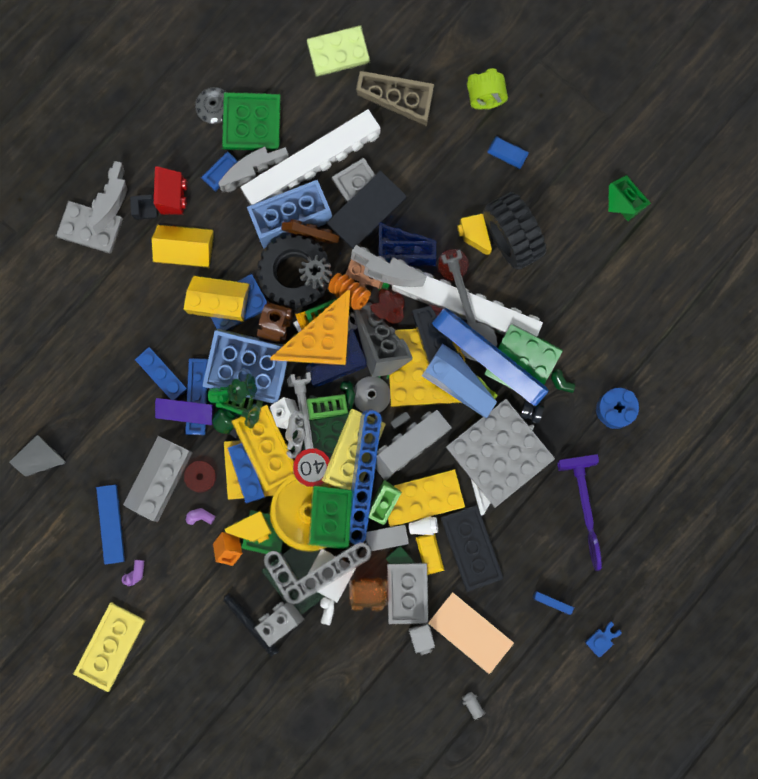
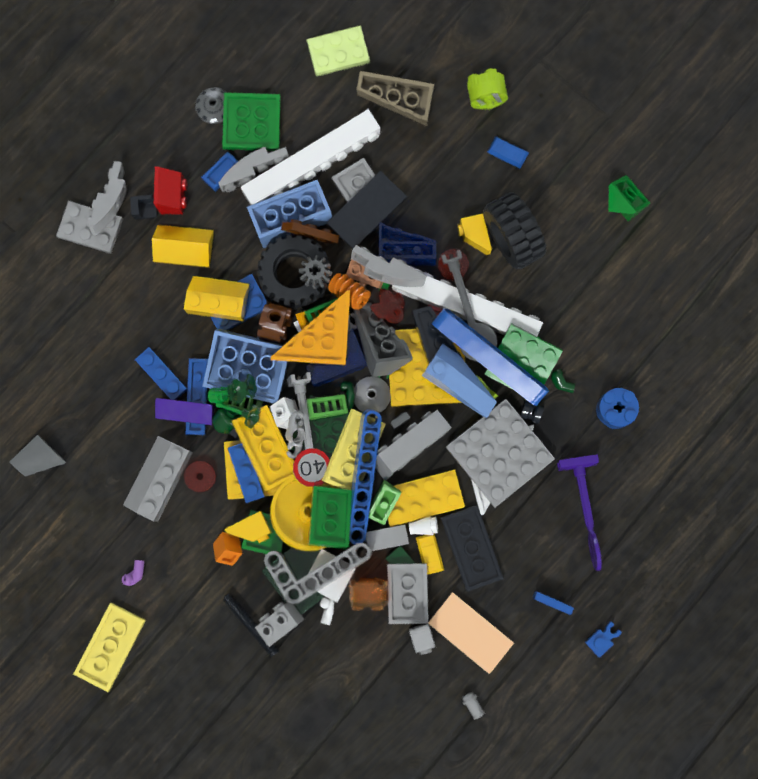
blue tile [96,485,125,564] -> none
medium lavender arm [186,508,216,525] -> none

